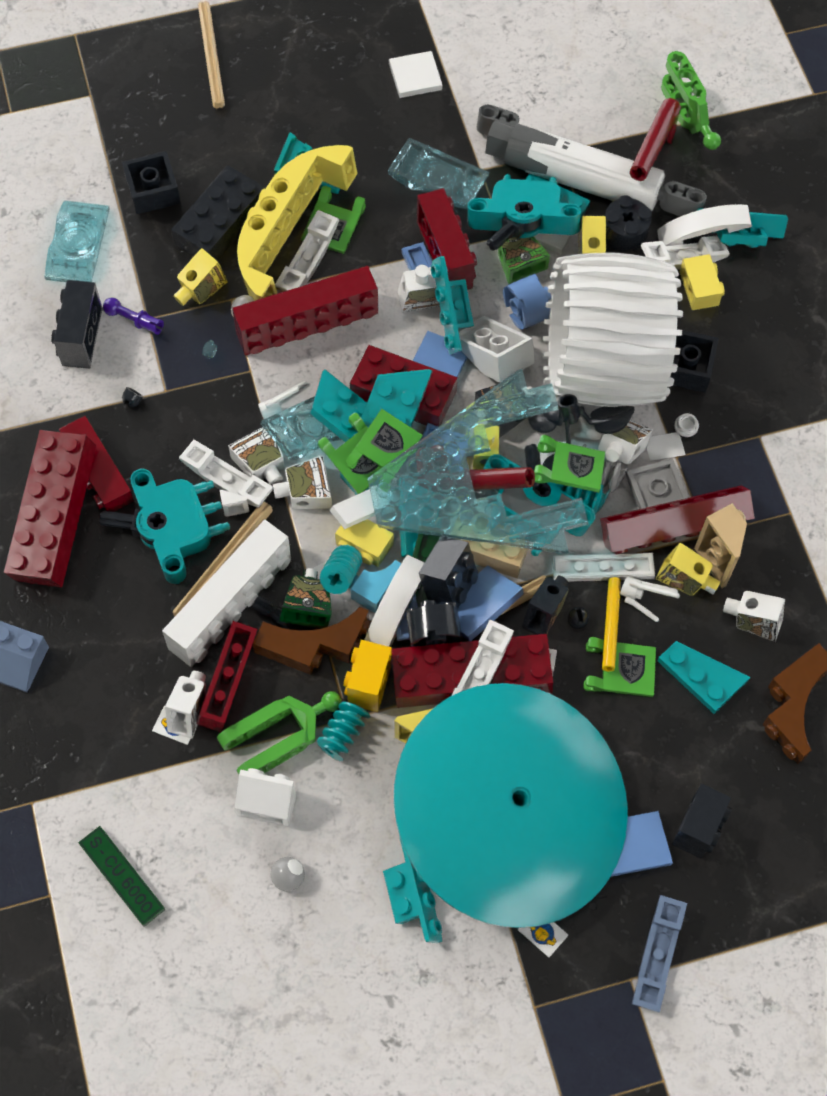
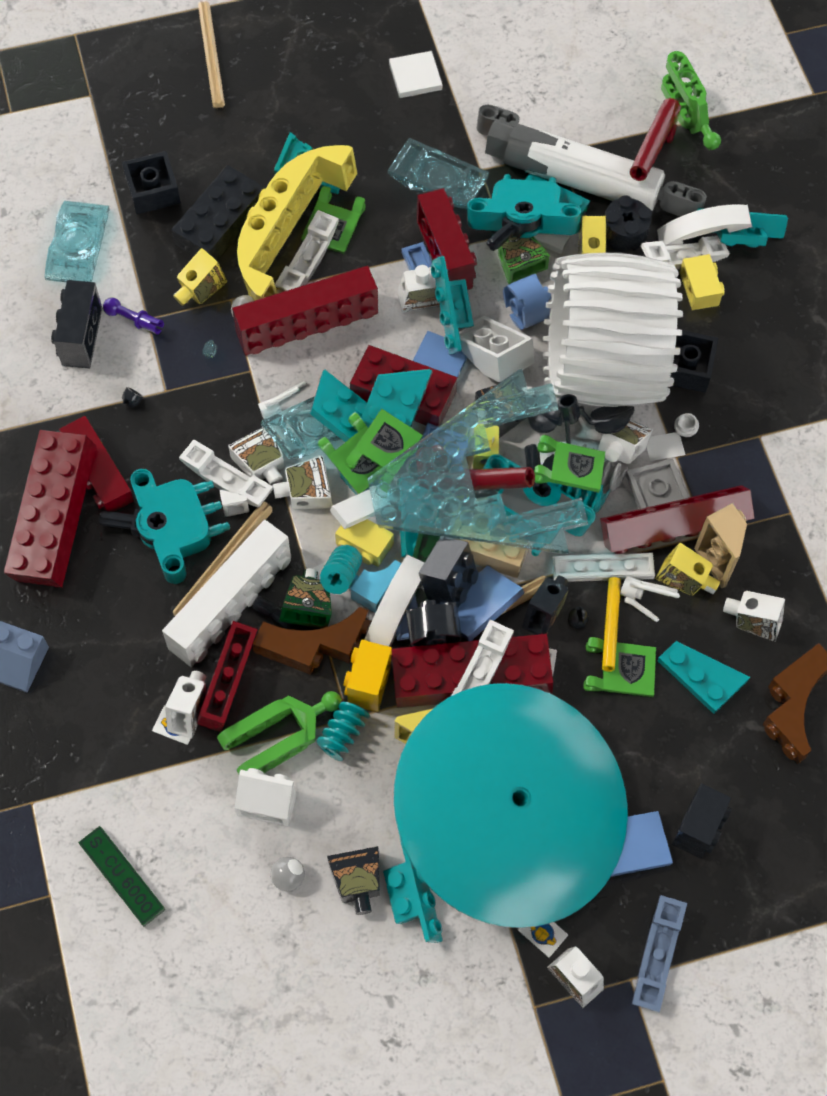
none -> torso [327,846,380,915]
none -> white torso [547,946,604,1008]

